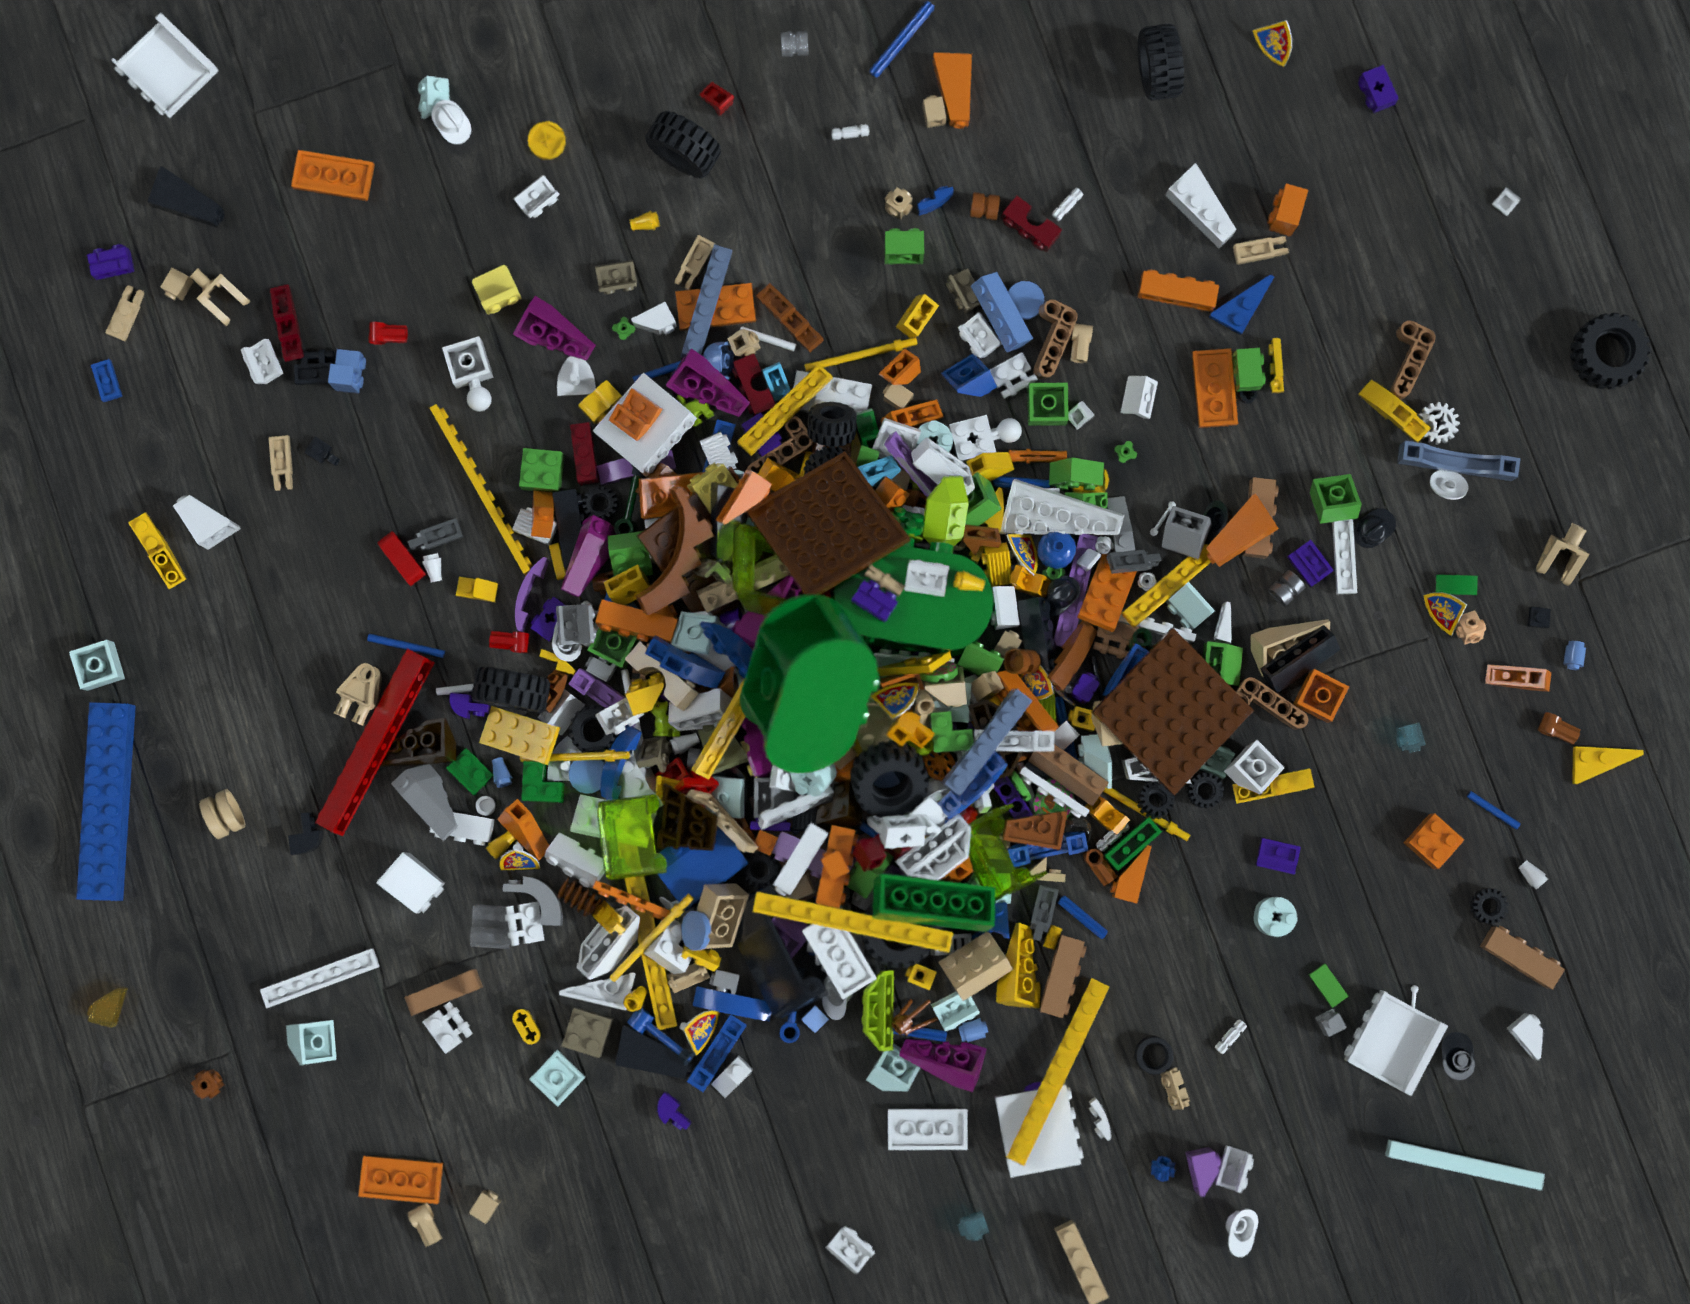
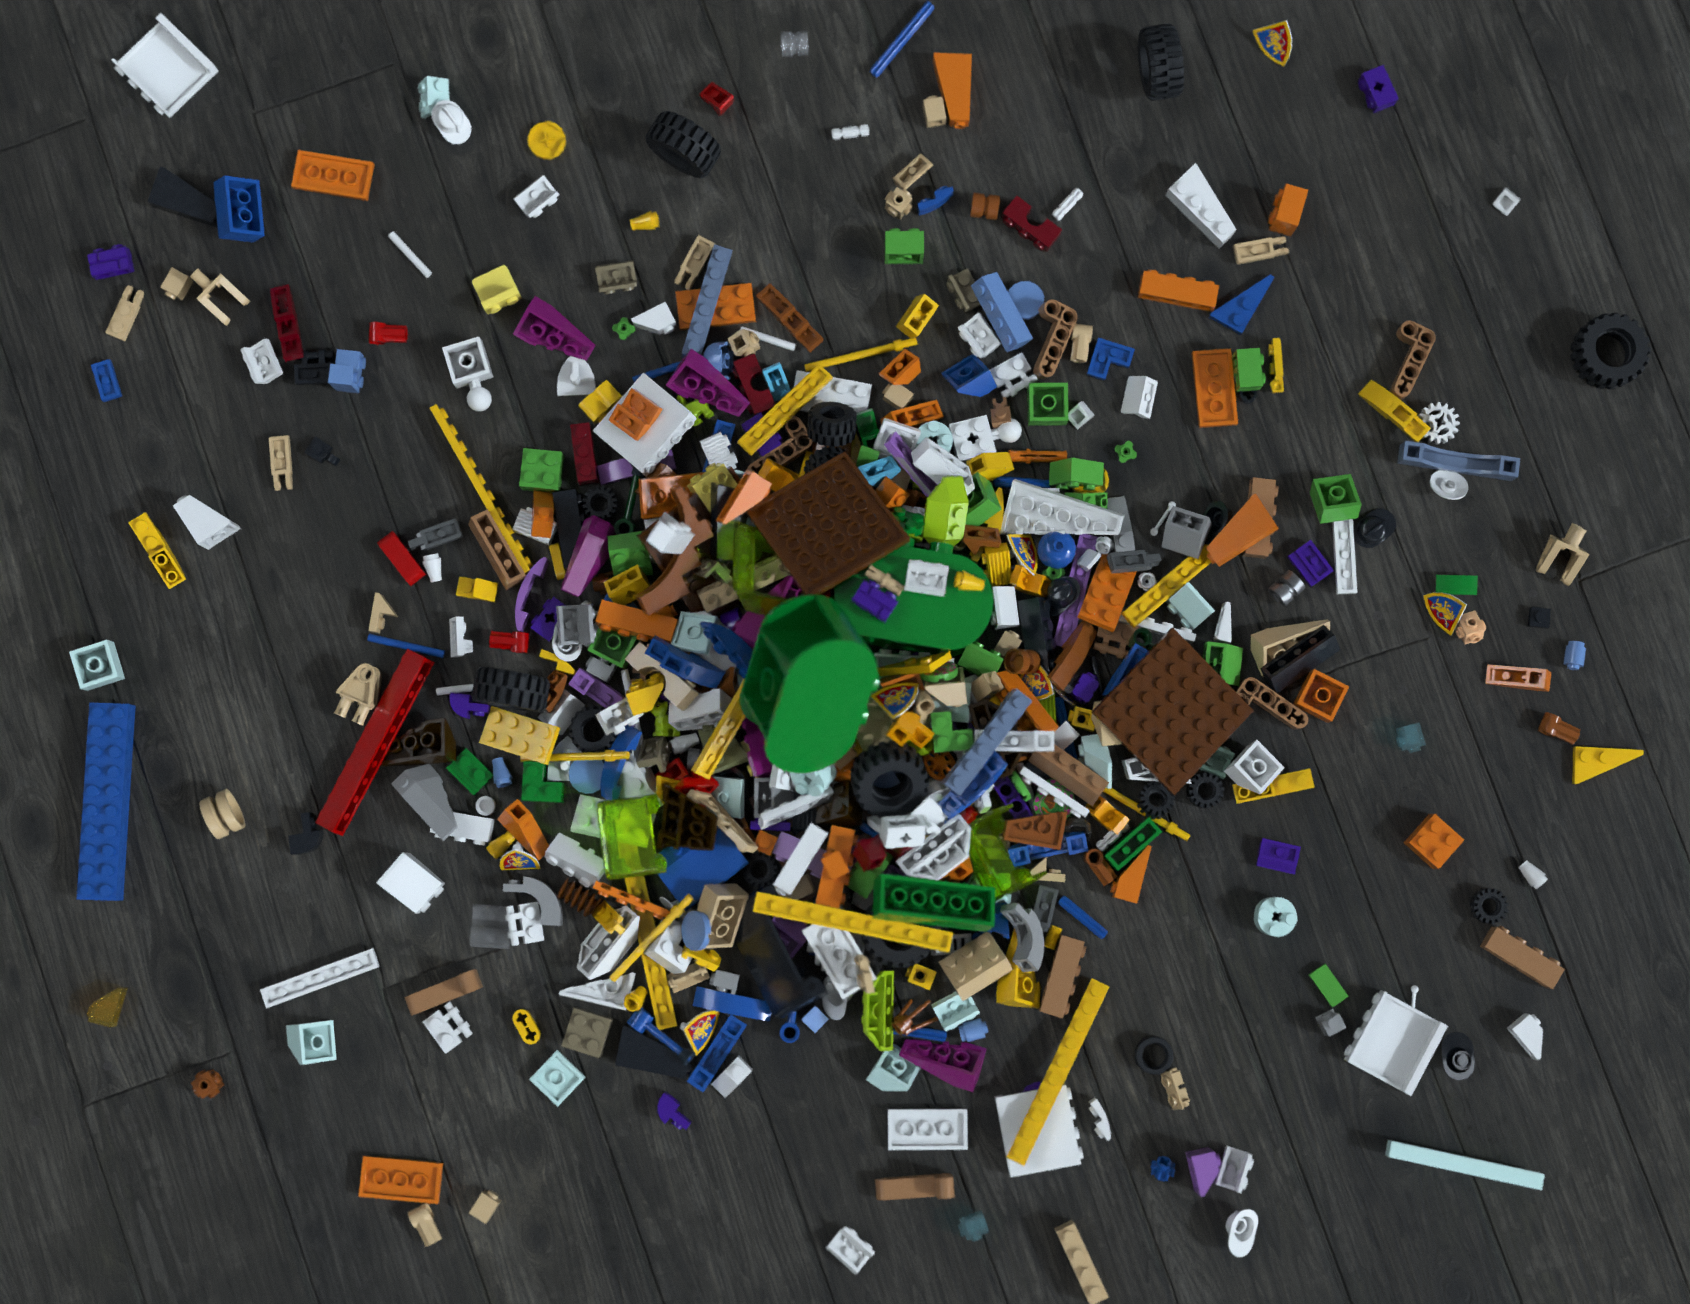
white axle [1215,1020,1247,1054] -> none
blue bar [1467,791,1521,830] -> none
none -> blue brick [213,176,265,242]
none -> tan slope [368,592,398,634]
none -> white bar [388,231,432,278]
none -> white hinge [449,617,473,657]
none -> medium nougat brick [468,509,526,590]
none -> white wedge [647,512,695,554]
none -> tan plate [854,954,875,994]
none -> medium nougat beam [875,1173,955,1200]
none -> tan slope [893,153,933,190]
none -> medium nougat plate [991,397,1011,428]
none -> light grey arch [1000,903,1044,972]
none -> blue plate [1086,338,1135,381]

